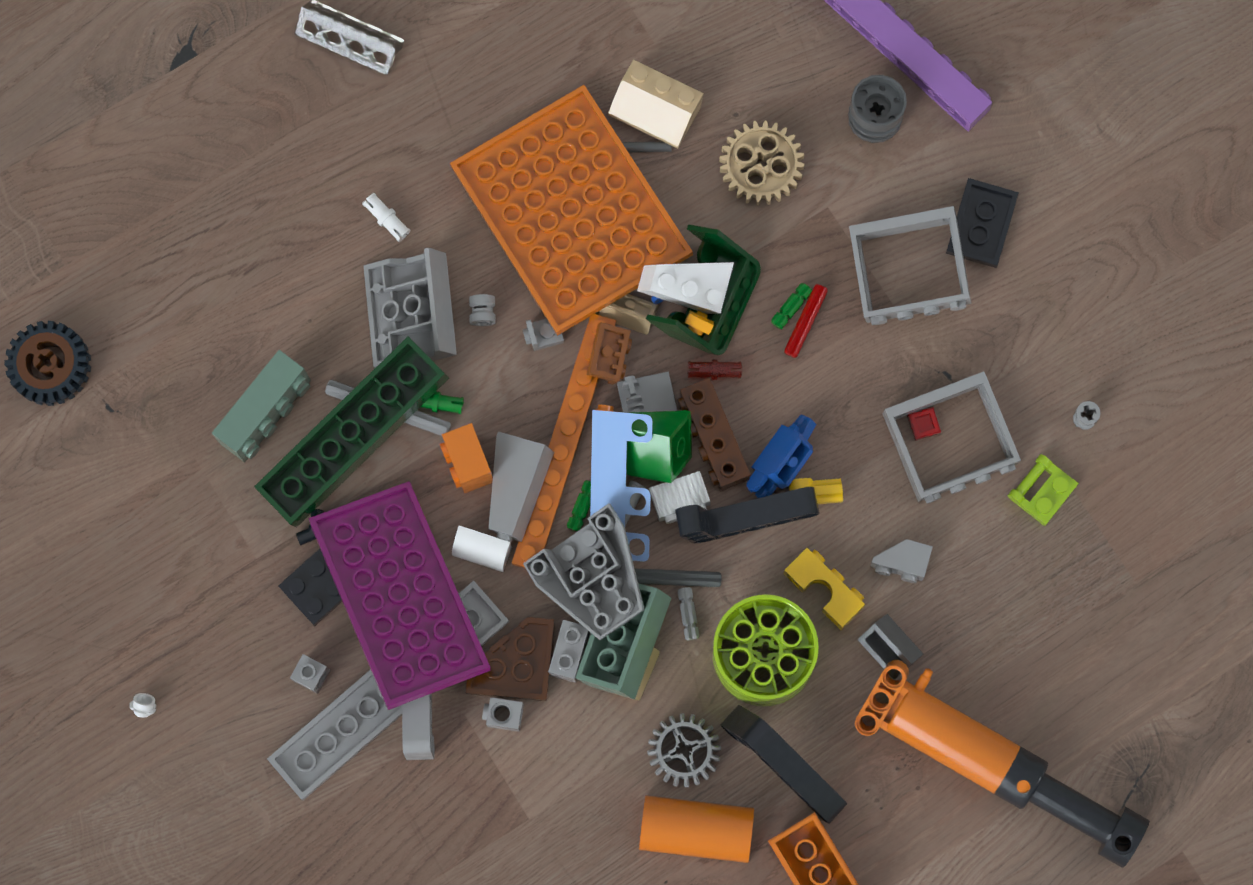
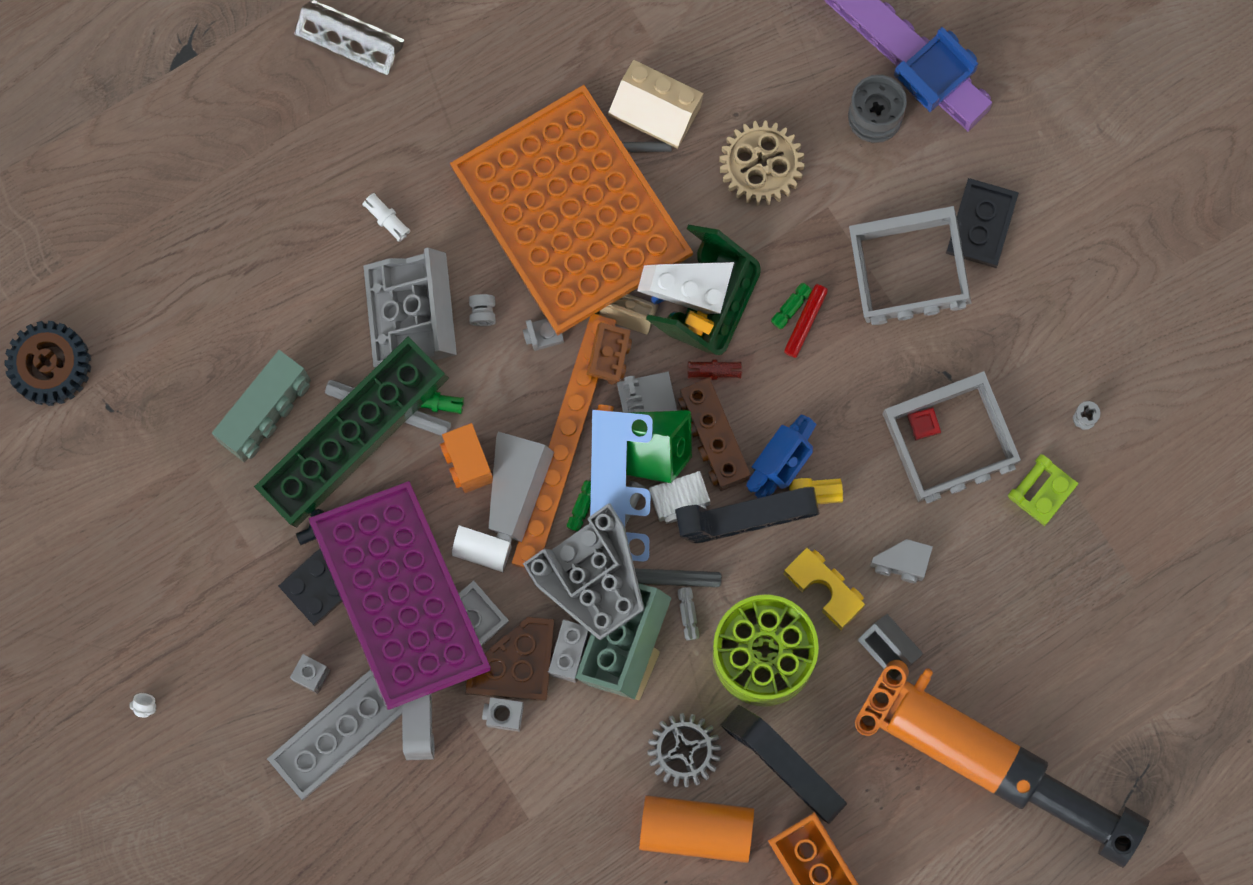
none -> blue panel [894,27,978,112]

